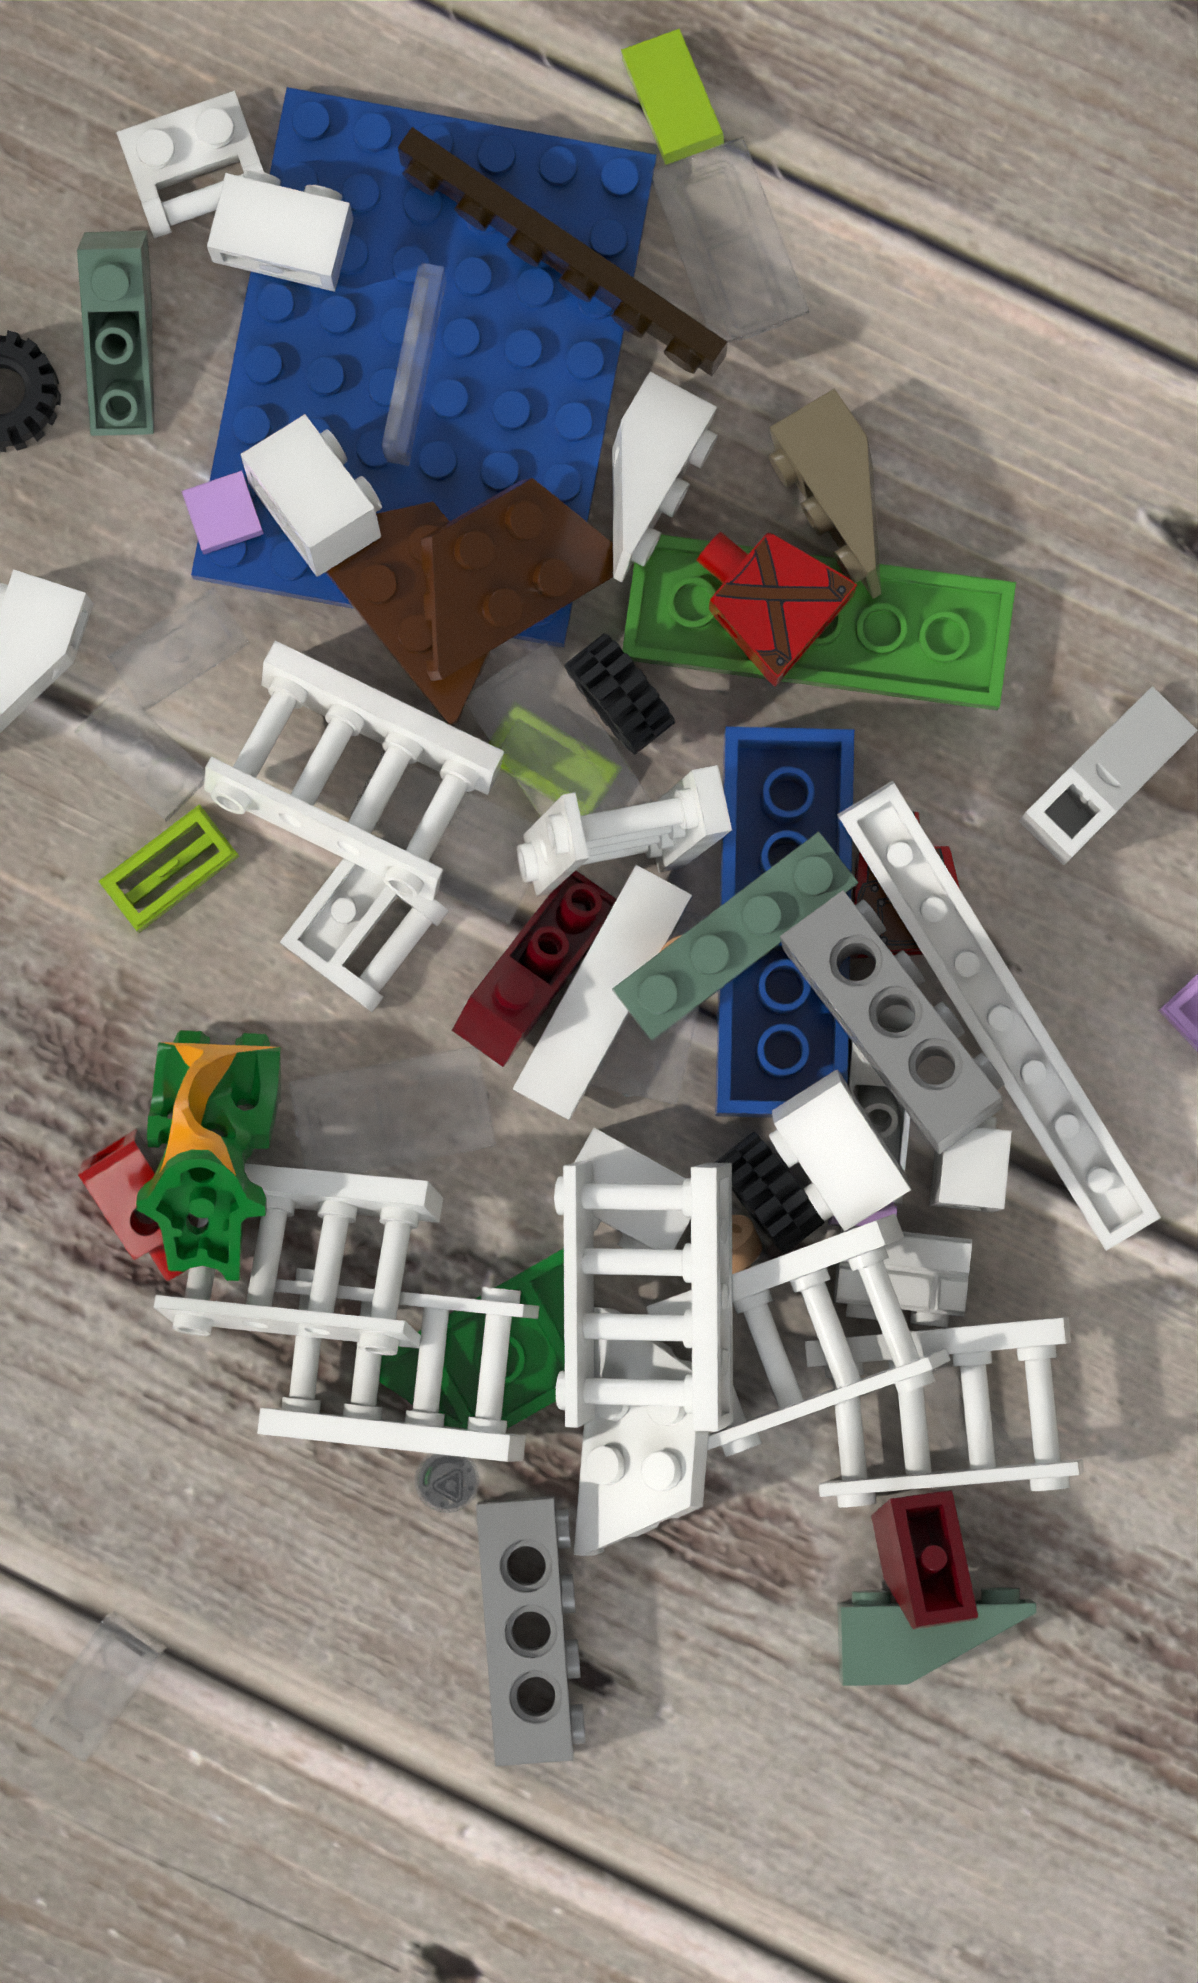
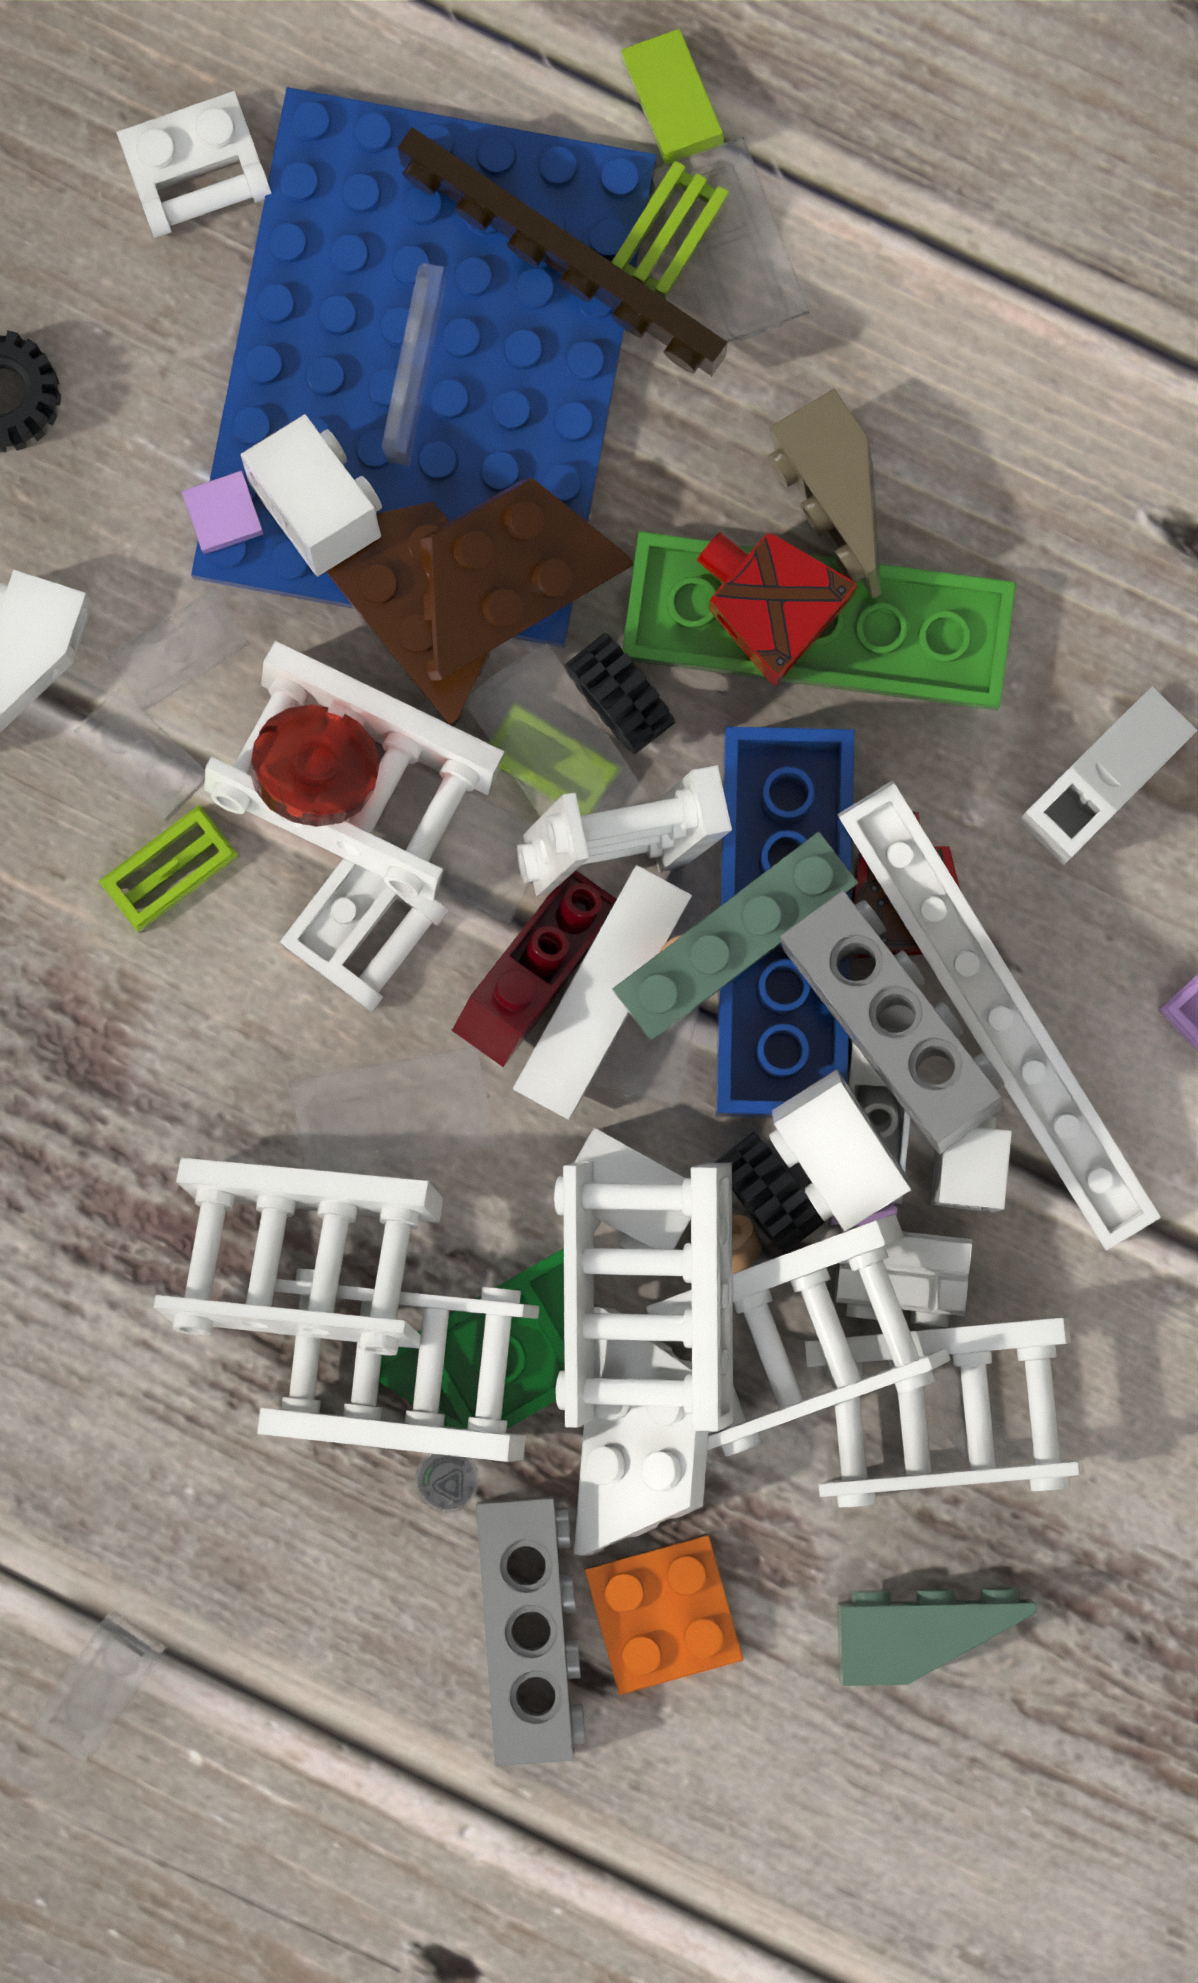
sand green slope [77,230,154,436] -> none
torso [78,1128,190,1281] -> none
green hips [136,1030,281,1281] -> none
white brick [207,170,353,292] -> none
white slope [612,372,718,582] -> none
dark red slope [871,1490,979,1629] -> none
none -> clear red tile [249,704,380,827]
none -> orange plate [585,1534,743,1695]
none -> lime tile [611,161,729,299]

